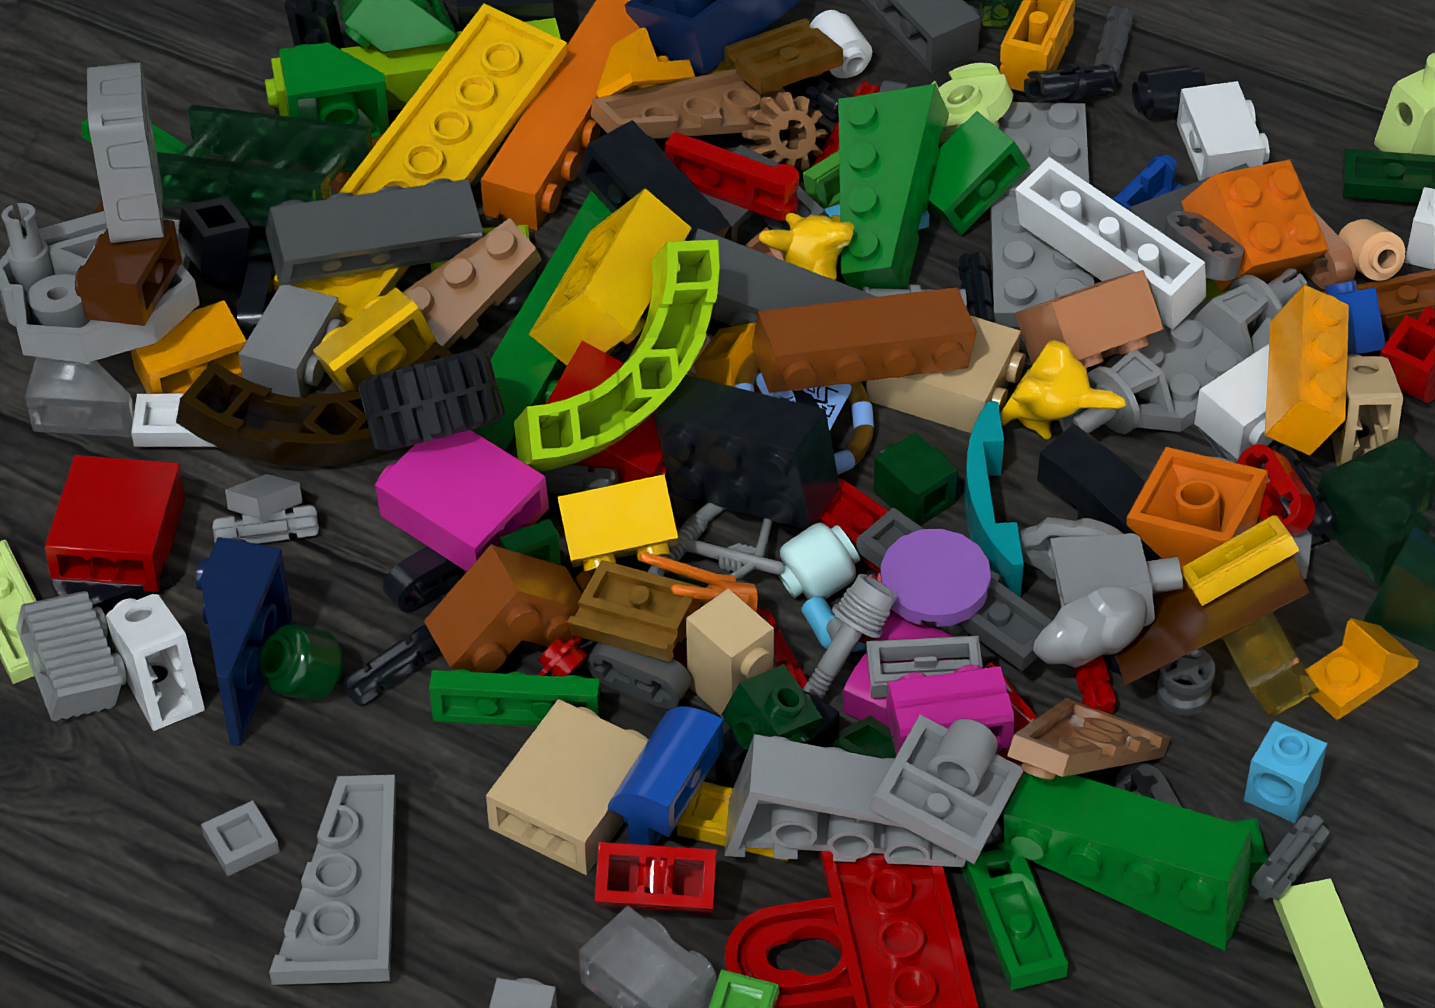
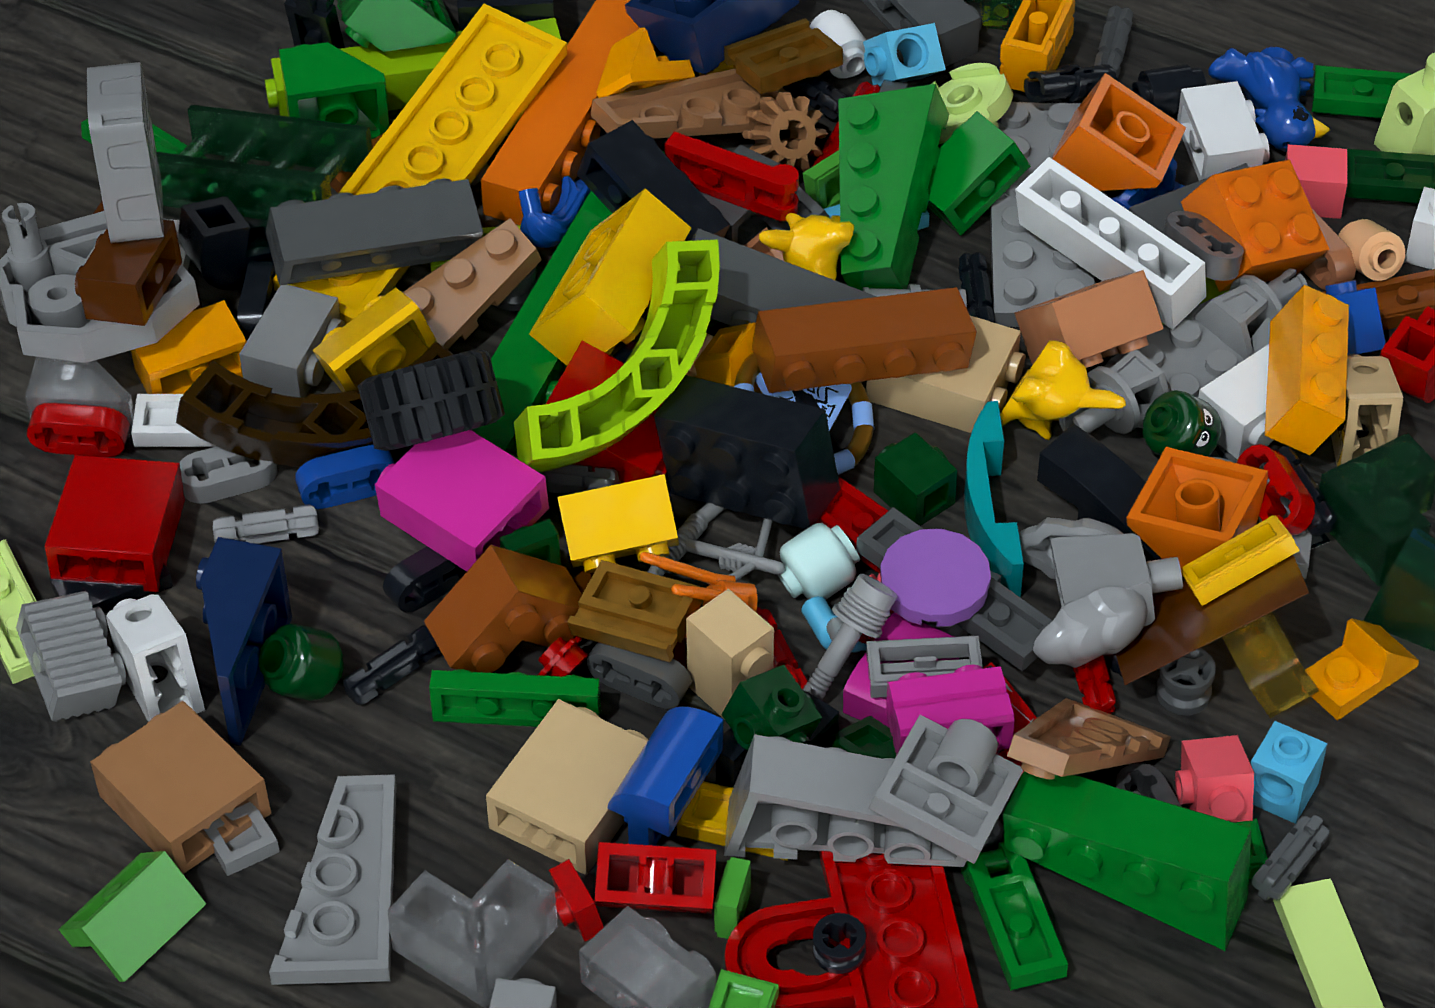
light grey tile [225,474,302,519] -> none
none -> red beam [27,403,130,457]
none -> bright green panel [58,851,206,982]
none -> medium nougat brick [90,701,271,874]
none -> light grey beam [179,446,278,504]
none -> blue beam [295,445,395,509]
none -> clear brick [387,859,558,1008]
none -> blue piece [518,176,591,248]
none -> red plate [548,859,605,942]
none -> bright green tile [714,857,751,939]
none -> black bush [813,913,866,974]
none -> medium azure brick [863,23,946,87]
none -> orange slope [1052,73,1186,191]
none -> dark green head [1143,390,1221,457]
none -> coral brick [1175,735,1254,822]
none -> blue animal [1208,47,1330,152]
none -> coral brick [1285,144,1347,219]
none -> green plate [1312,65,1411,119]

